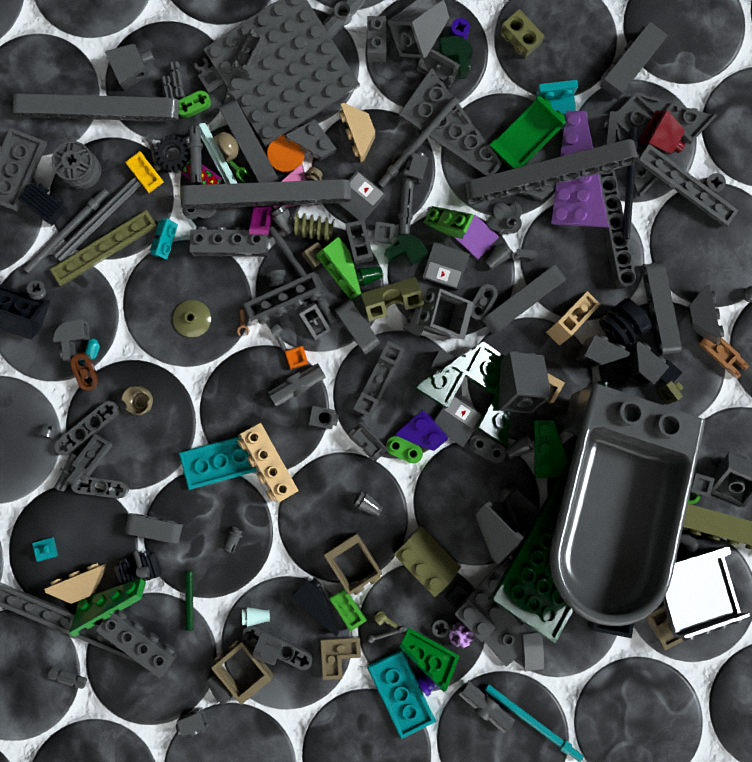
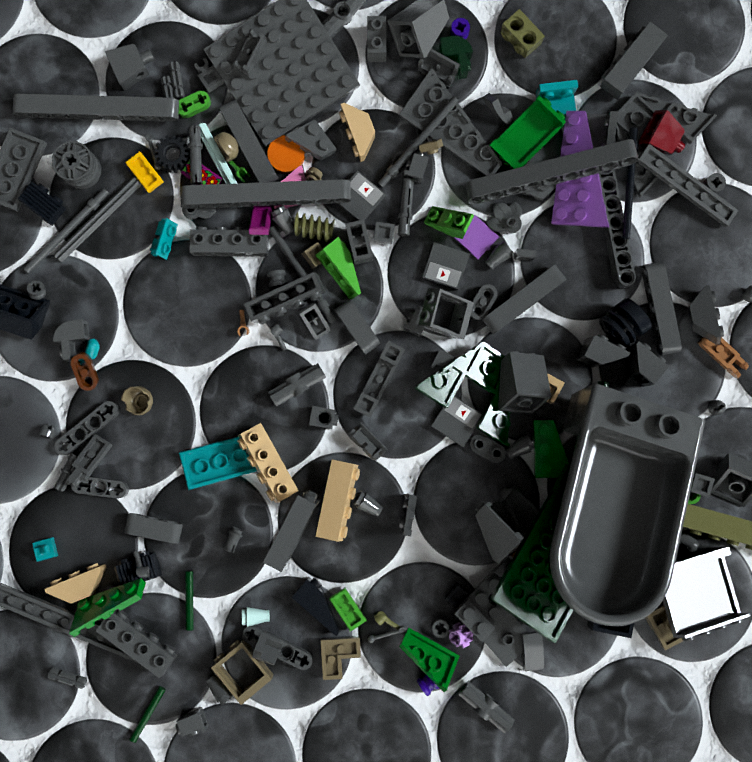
olive tile [49,210,157,286] -> none
olive dish [173,300,211,338] -> none
orange tile [285,346,309,370] -> none
dark tan window [324,532,382,595] -> none
dark green cone [355,267,383,287] -> none
olive arch [361,277,424,322] -> none
teal tile [367,649,436,739] -> none
clear green brick [384,234,429,266] -> none
bright green plate [386,436,423,464] -> none
olive slope [393,525,461,597] -> none
dark purple wing [395,409,449,451] -> none
teal bar [484,684,584,762] -> none
tan slope [546,291,601,346] -> none
olive tile [656,381,683,405] -> none
black tile [659,360,683,384] -> none
none -> dark green bar [129,686,166,743]
none -> dark grey window [263,490,321,572]
none -> tan brick [315,460,360,542]
none -> dark grey wing [399,494,417,537]
none -> dark tan plate [419,138,443,155]
none -> dark grey slope [483,93,514,126]
none -> dark grey hinge [708,400,726,415]

